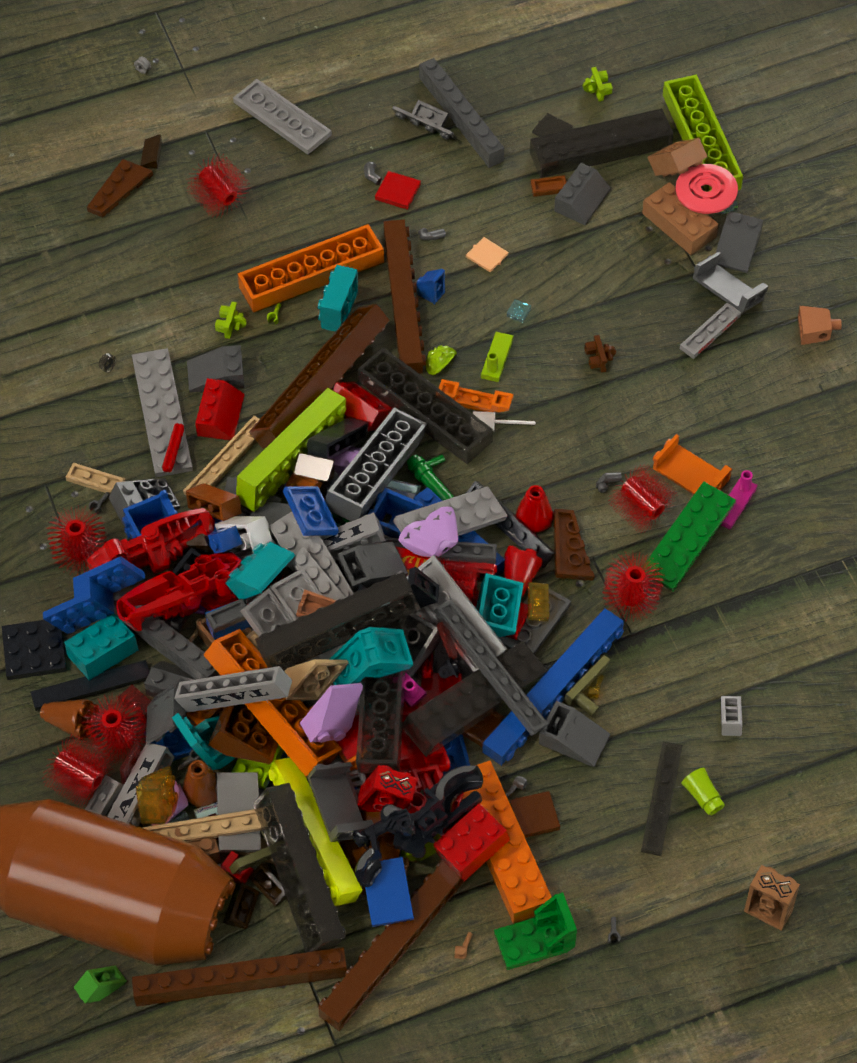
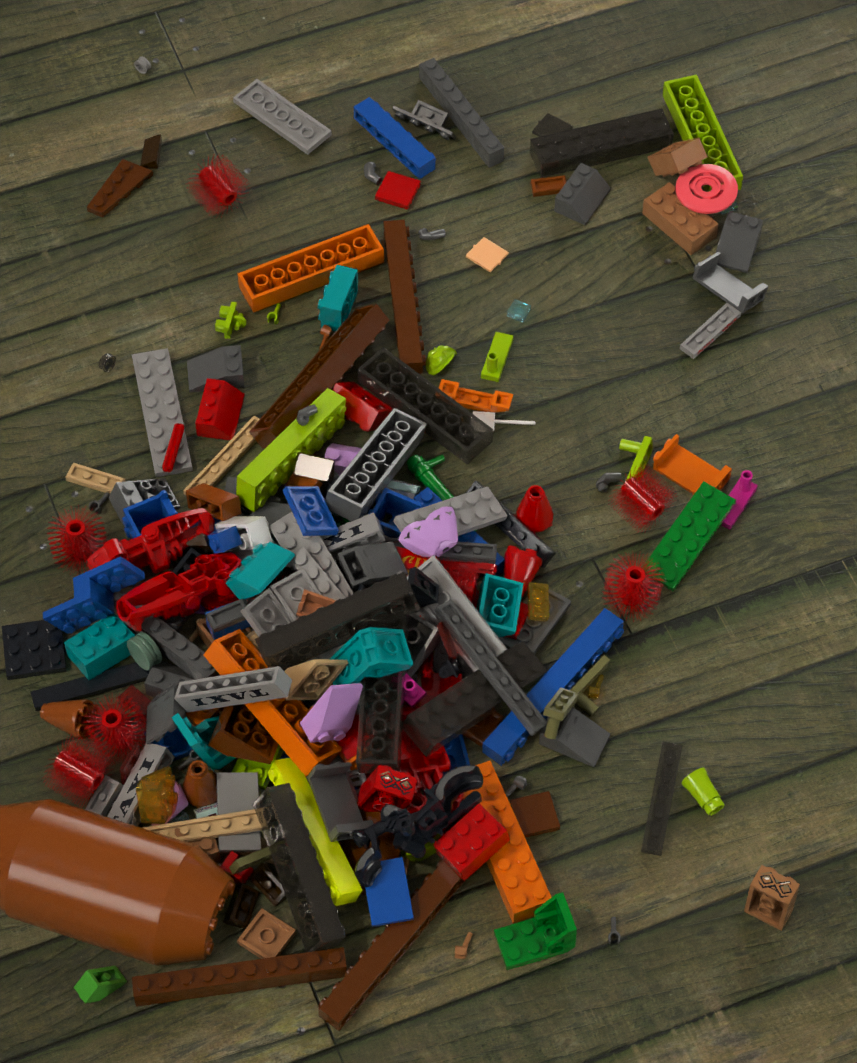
black brick [307,417,369,459] -> none
blue slope [416,269,445,304] -> none
reddish brown wing [553,509,595,581] -> none
lime hips [582,67,613,102] -> none
reddish brown hips [584,335,616,373] -> none
light grey slope [721,696,742,736] -> none
nougat torso [798,306,841,345] -> none
none -> sand green head [127,632,162,671]
none -> medium nougat plate [237,908,296,959]
none -> dark grey arm [296,404,318,426]
none -> dark orange hand [319,325,333,349]
none -> blue brick [353,97,436,179]
none -> olive piece [543,687,579,739]
none -> lime piece [619,436,654,481]

